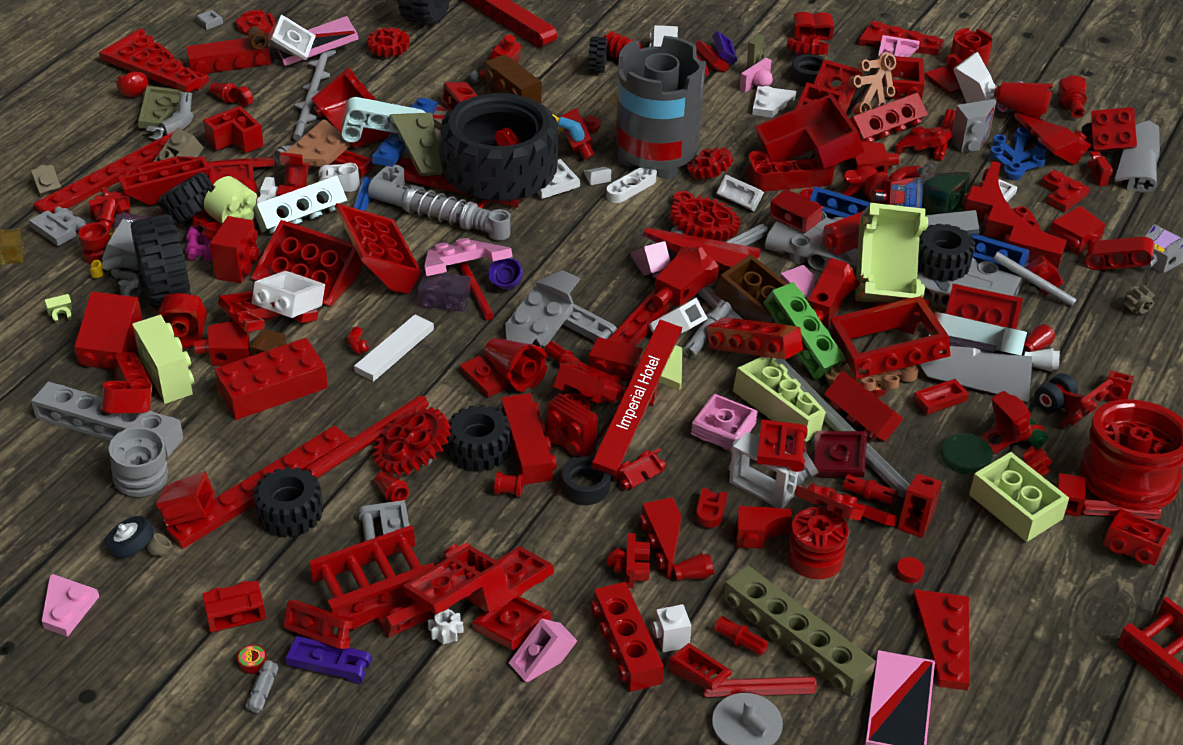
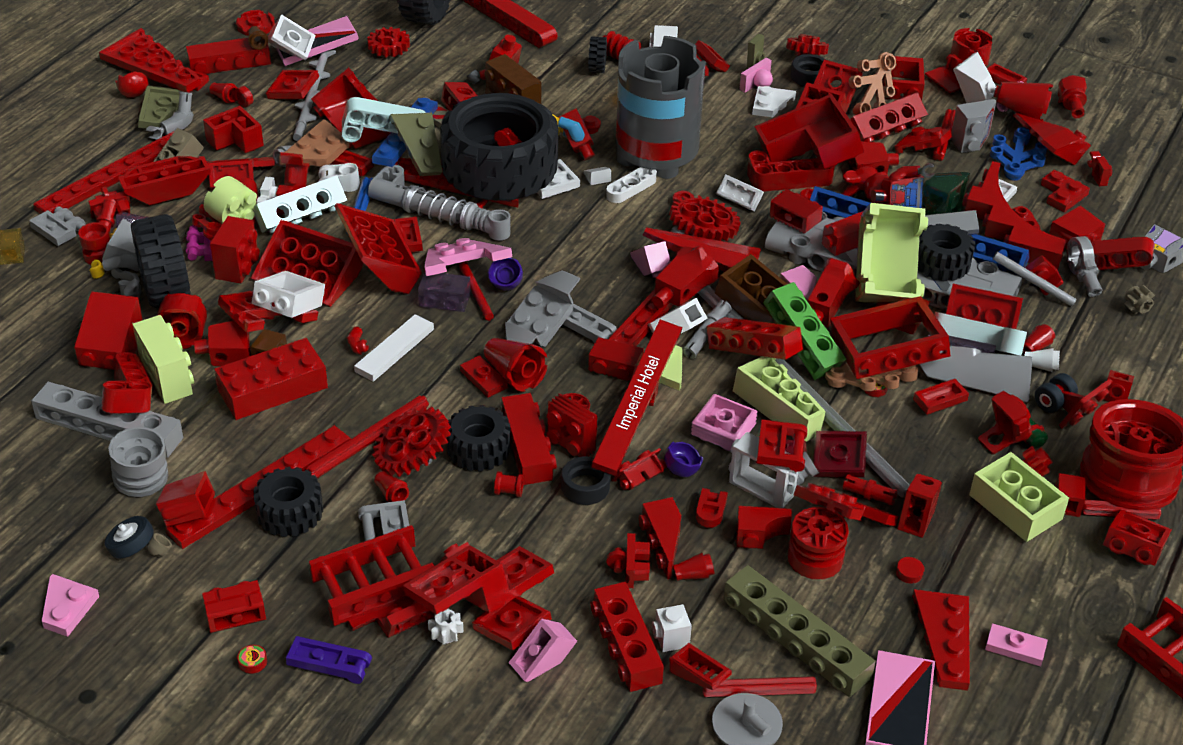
dark tan bracket [31,165,61,197] -> none
yellowish green tile [45,294,72,323] -> none
black tyre [157,172,215,224] -> none
light grey tile [196,10,223,30] -> none
light grey axle [246,660,278,713] -> none
red plate [283,600,354,649] -> none
red axle [544,341,585,366] -> none
red hips [553,361,628,403] -> none
red gear [687,147,734,180] -> none
dark purple plate [712,31,737,65] -> none
red axle [714,615,768,655] -> none
light grey axle [726,224,768,246] -> none
red brick [792,12,834,41] -> none
red brick [824,371,904,442] -> none
red wing [858,21,945,56] -> none
bright pink wing [877,35,920,60] -> none
clear green tile [941,433,993,475] -> none
red plate [1082,107,1137,151] -> none
light grey panel [1114,120,1160,193] -> none
none -> red tile [266,70,319,99]
none -> red piece [394,217,423,252]
none -> dark purple hair [664,442,703,477]
none -> bright pink plate [985,623,1048,667]
none -> red tile [987,63,1027,85]
none -> light grey pin [1067,236,1103,297]

